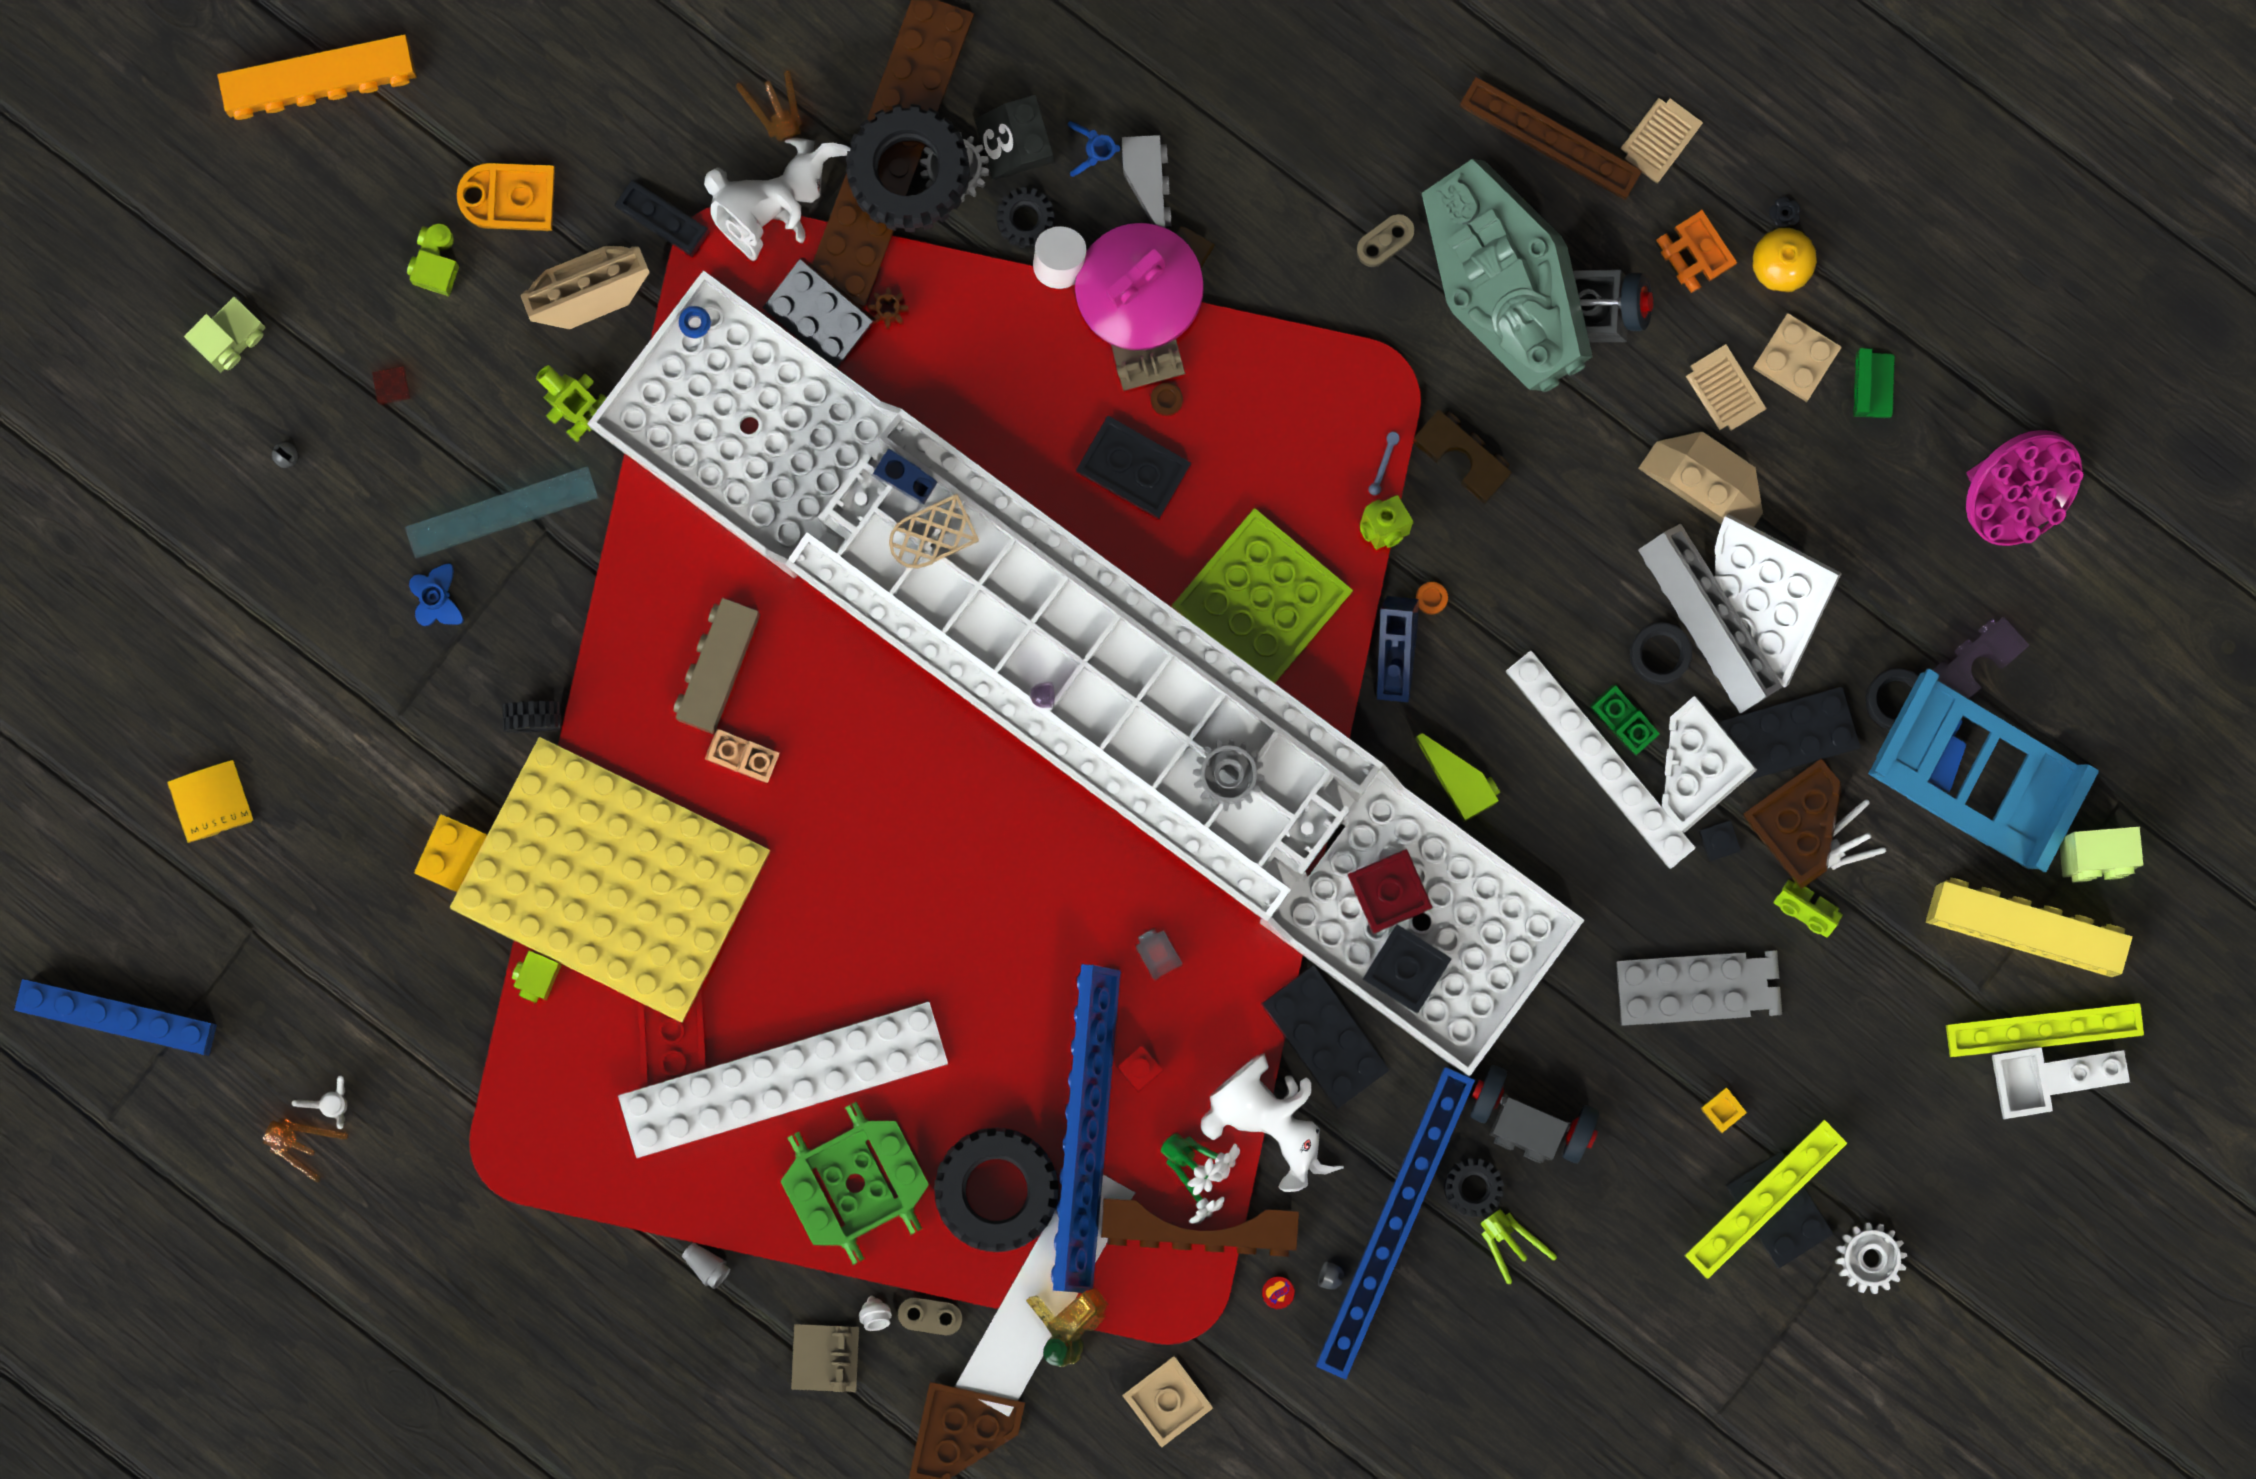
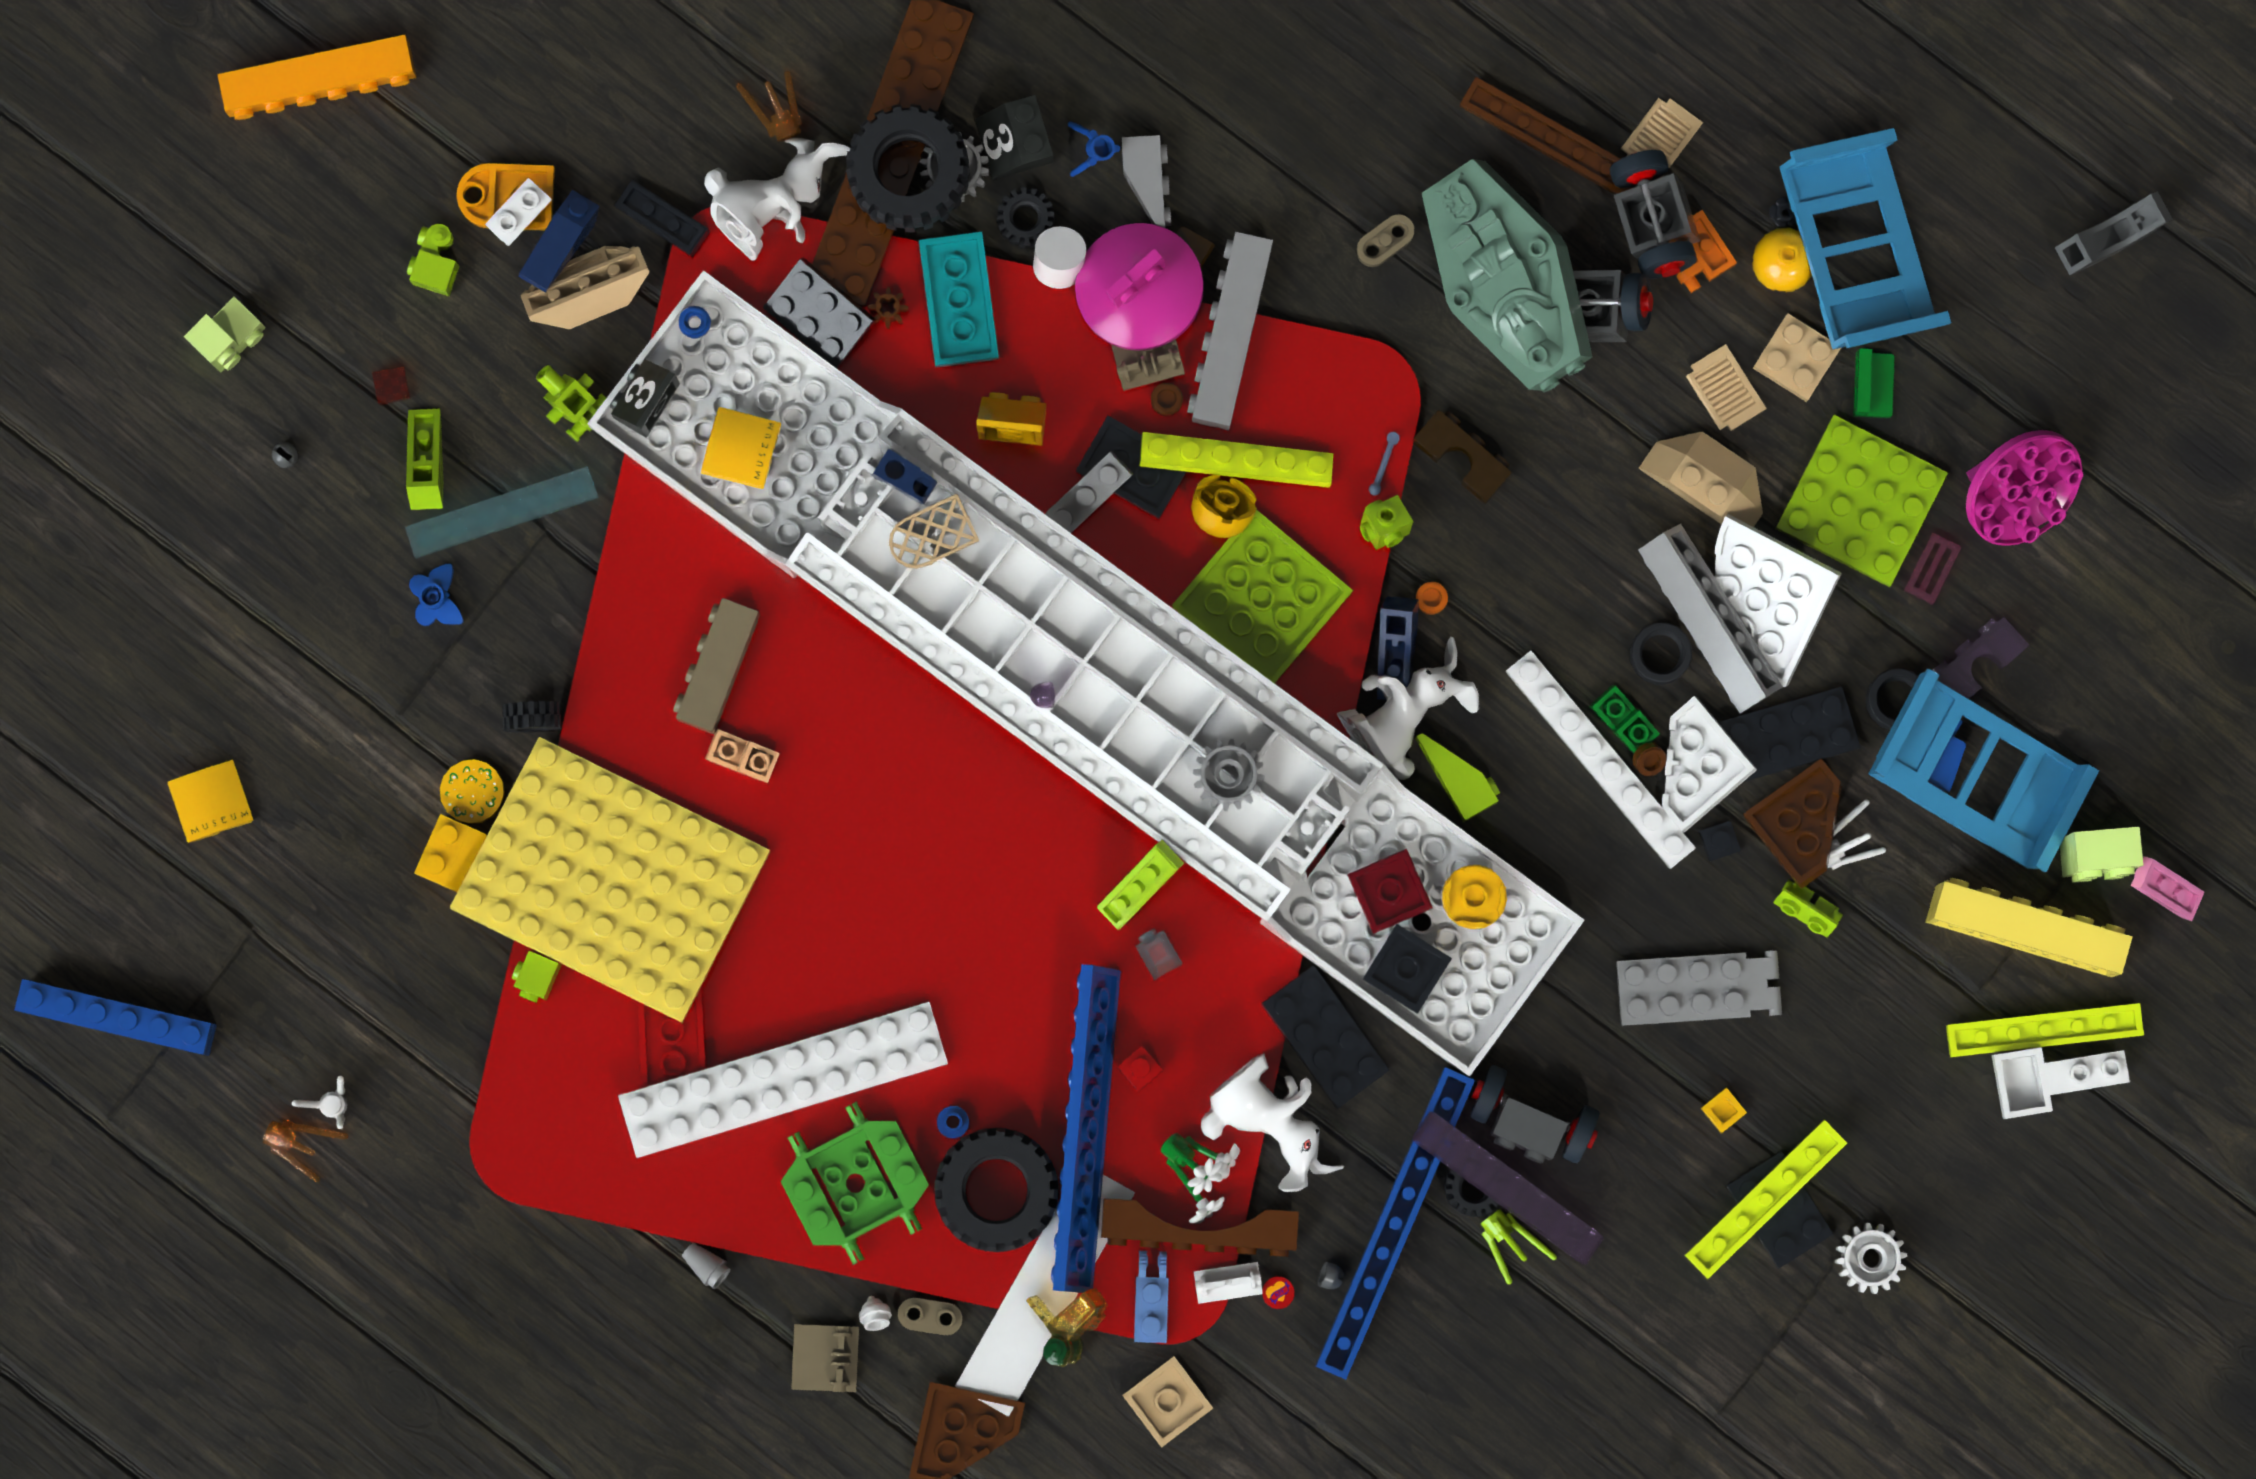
none -> lime slope [406,408,444,510]
none -> yellow tile [440,759,505,824]
none -> white hinge [485,178,552,246]
none -> dark blue slope [518,190,600,293]
none -> pearl dark grey slope [610,359,680,438]
none -> yellow slope [701,407,781,489]
none -> teal plate [919,232,999,368]
none -> blue plate [937,1106,969,1138]
none -> yellow slope [977,393,1046,446]
none -> light grey plate [1045,451,1133,533]
none -> lime tile [1097,840,1184,930]
none -> medium blue hinge [1134,1251,1169,1343]
none -> neon yellow plate [1139,432,1333,488]
none -> light grey brick [1187,232,1273,431]
none -> yellow cylinder [1191,475,1257,538]
none -> white hinge [1193,1262,1263,1304]
none -> white animal [1337,636,1479,780]
none -> clear purple beam [1411,1112,1604,1265]
none -> yellow tile [1441,865,1507,929]
none -> brick [1610,150,1700,279]
none -> reddish brown tile [1633,742,1667,776]
none -> lime plate [1775,415,1948,587]
none -> dark azure piece [1779,128,1951,350]
none -> clear pink tile [1903,533,1961,605]
none -> dark grey arch [2055,191,2173,275]
none -> bright pink plate [2131,856,2205,921]

